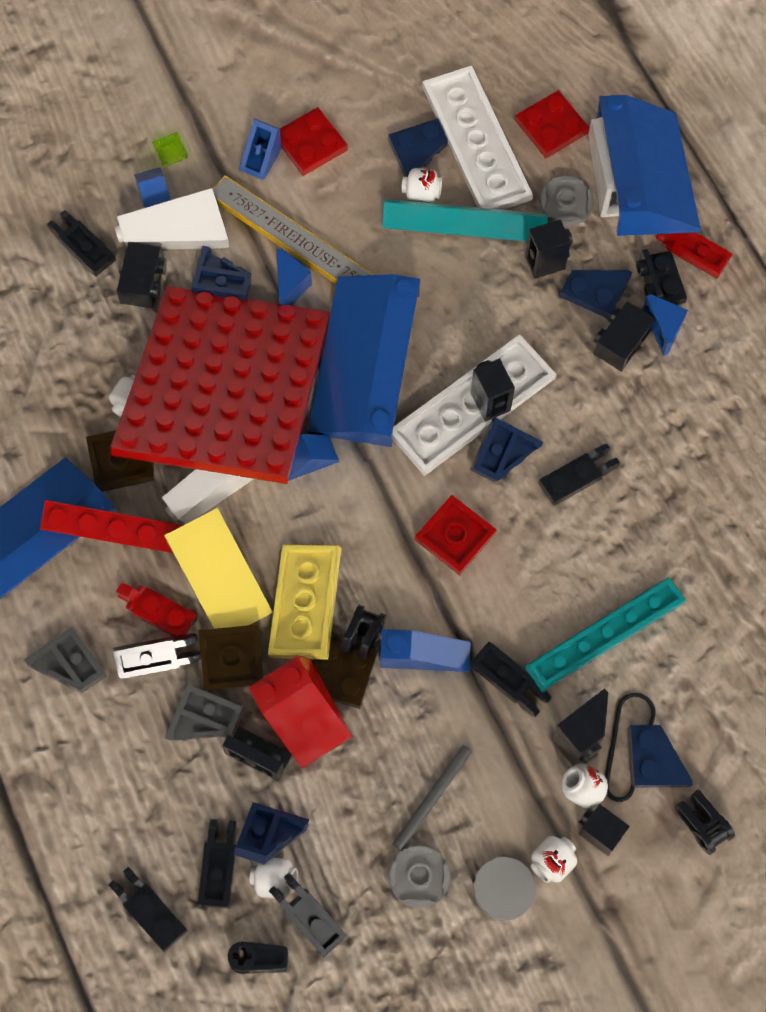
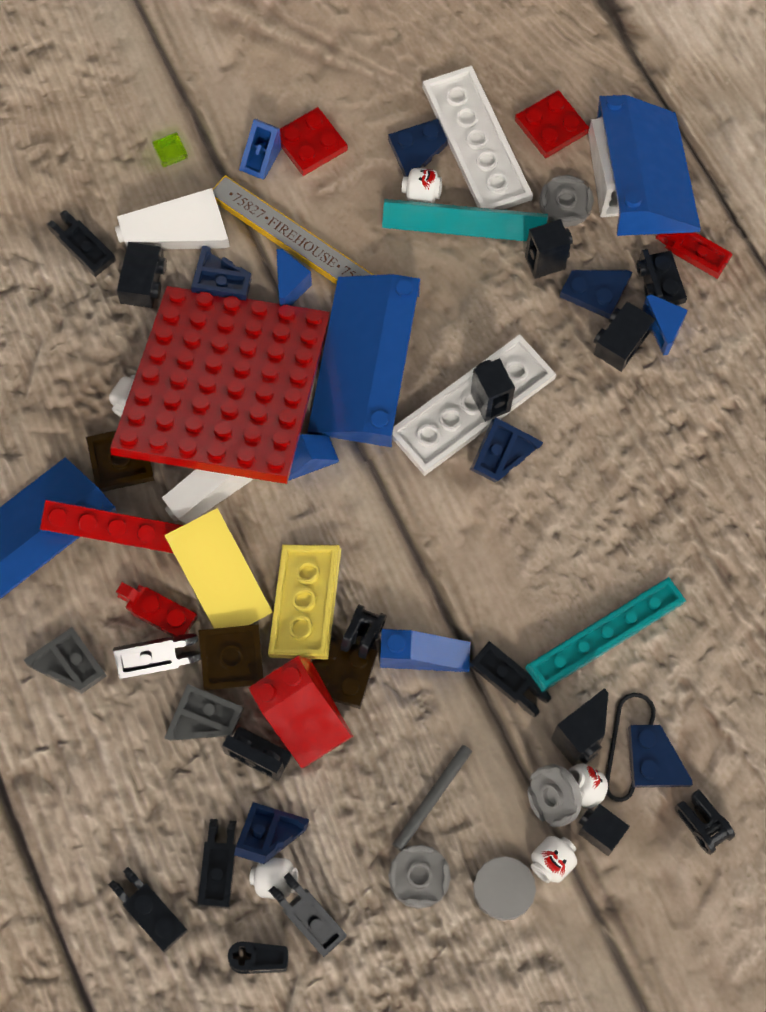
blue slope [134,167,171,208] -> none
red plate [414,495,497,576] -> none
black hinge [538,444,621,506] -> none
none -> light grey tile [528,764,582,827]

